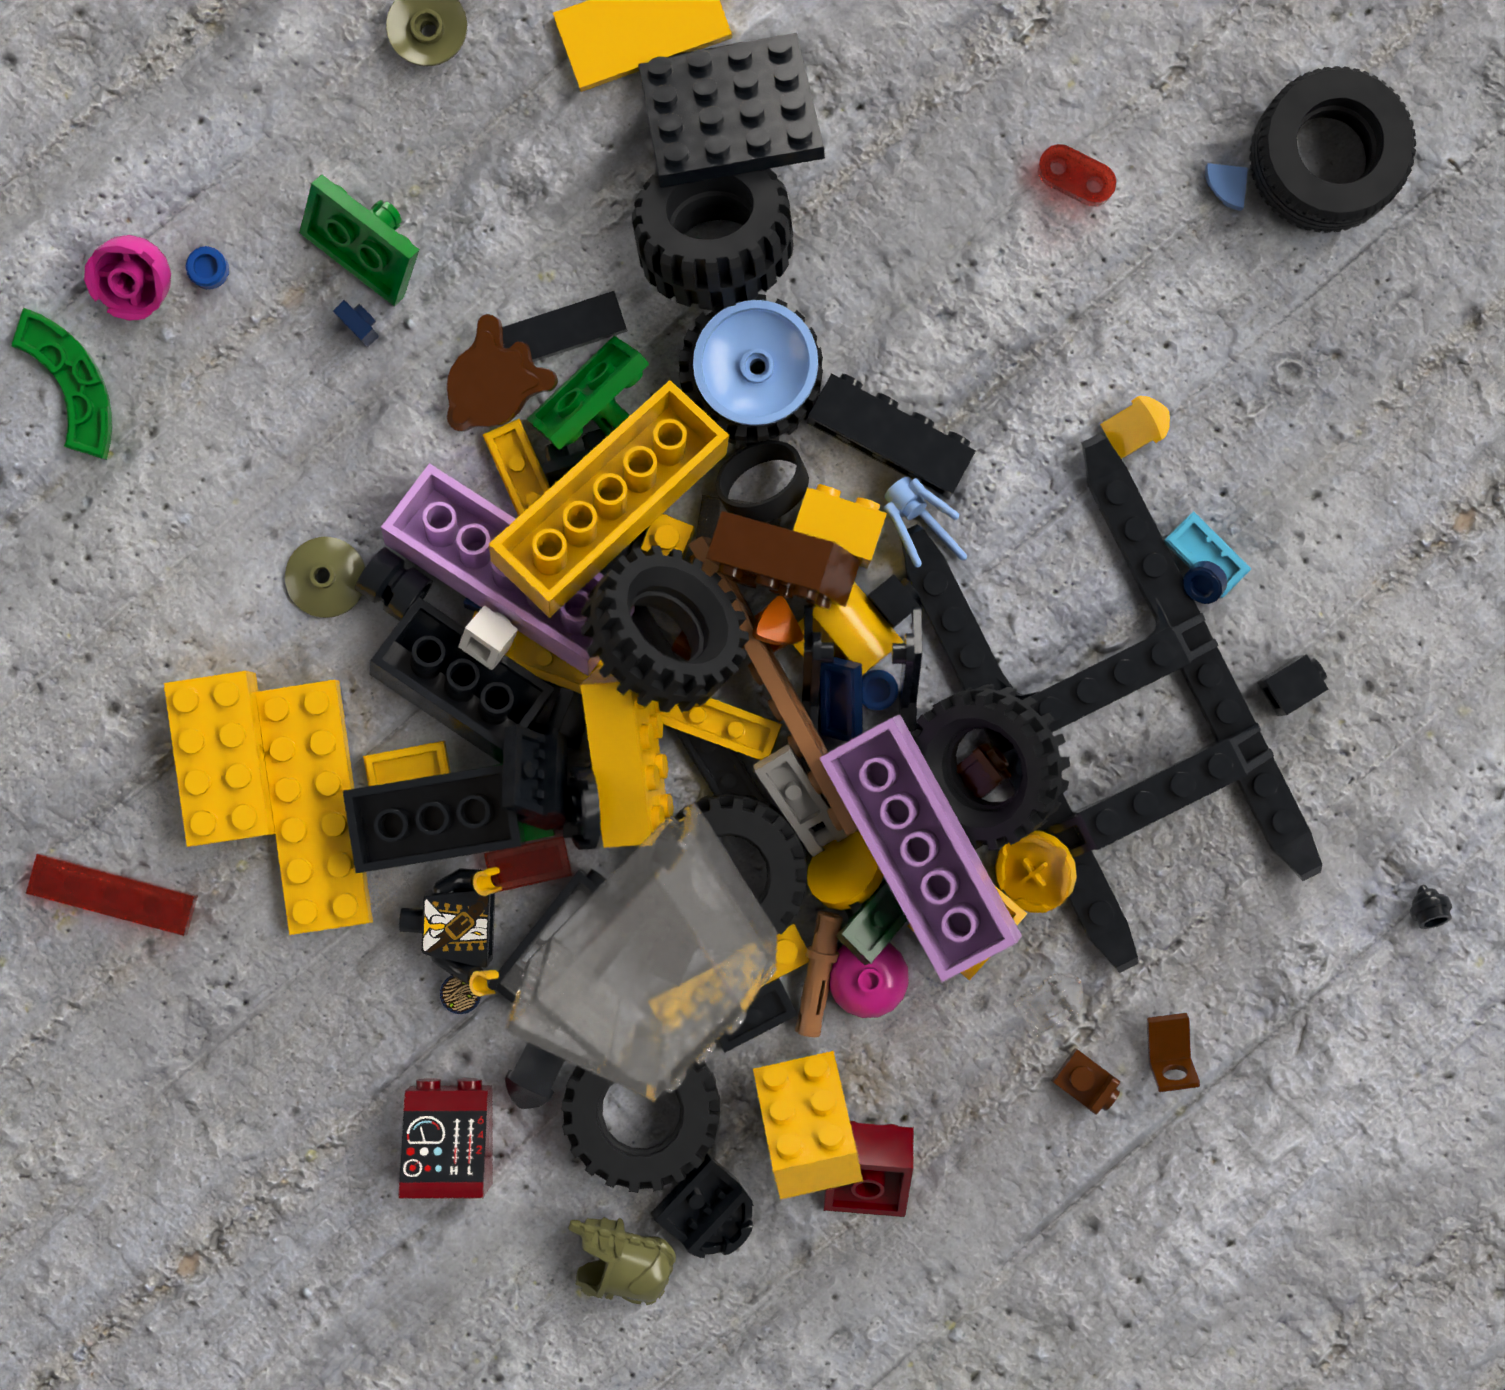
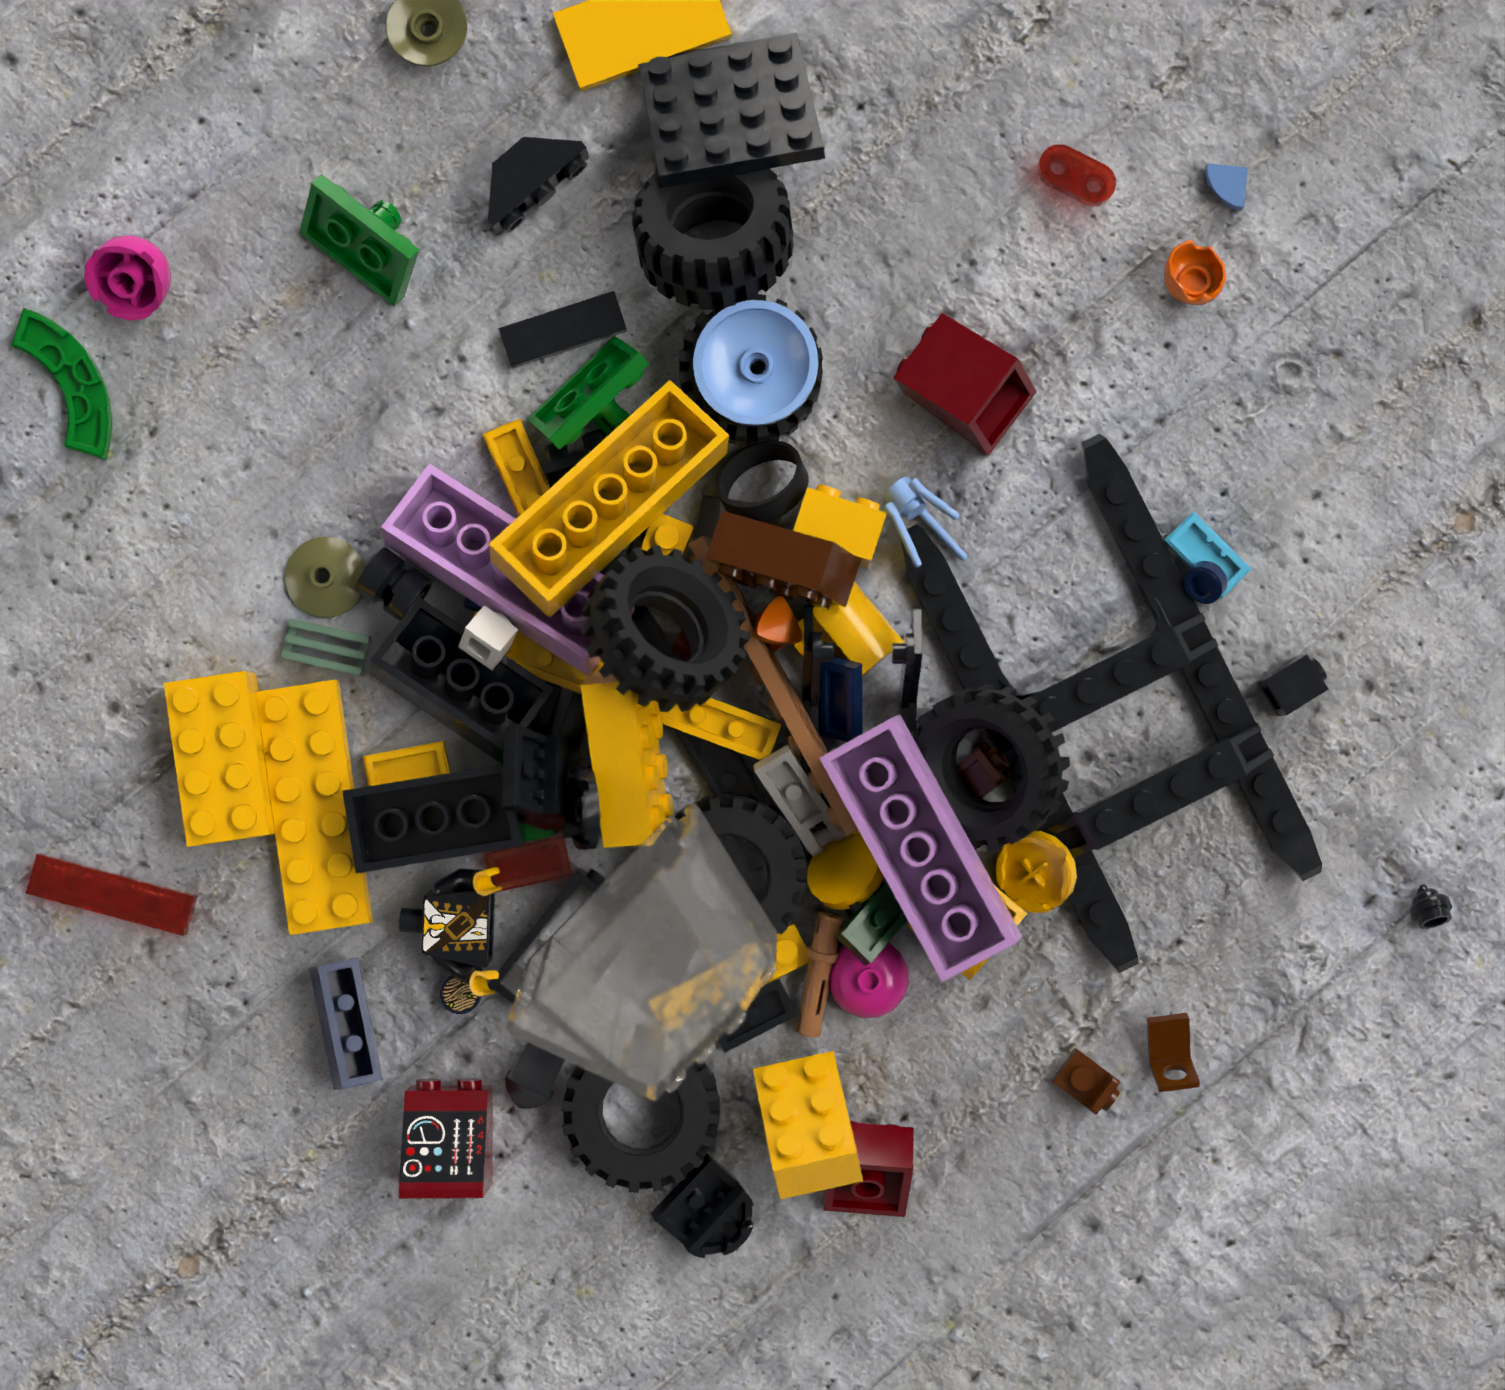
blue tile [186,246,229,290] -> none
dark blue plate [333,300,379,347] -> none
reddish brown tile [447,314,558,432] -> none
olive helmet [568,1217,676,1305] -> none
black brick [807,373,976,499] -> none
blue tile [862,670,898,711] -> none
black plate [867,574,920,628] -> none
yellow tile [1100,396,1170,459] -> none
black tyre [1249,66,1416,233] -> none
none -> sand green tile [281,618,371,676]
none -> dark blue brick [309,957,383,1090]
none -> black slope [488,137,589,236]
none -> dark red slope [893,313,1037,456]
none -> orange hair [1164,240,1226,305]

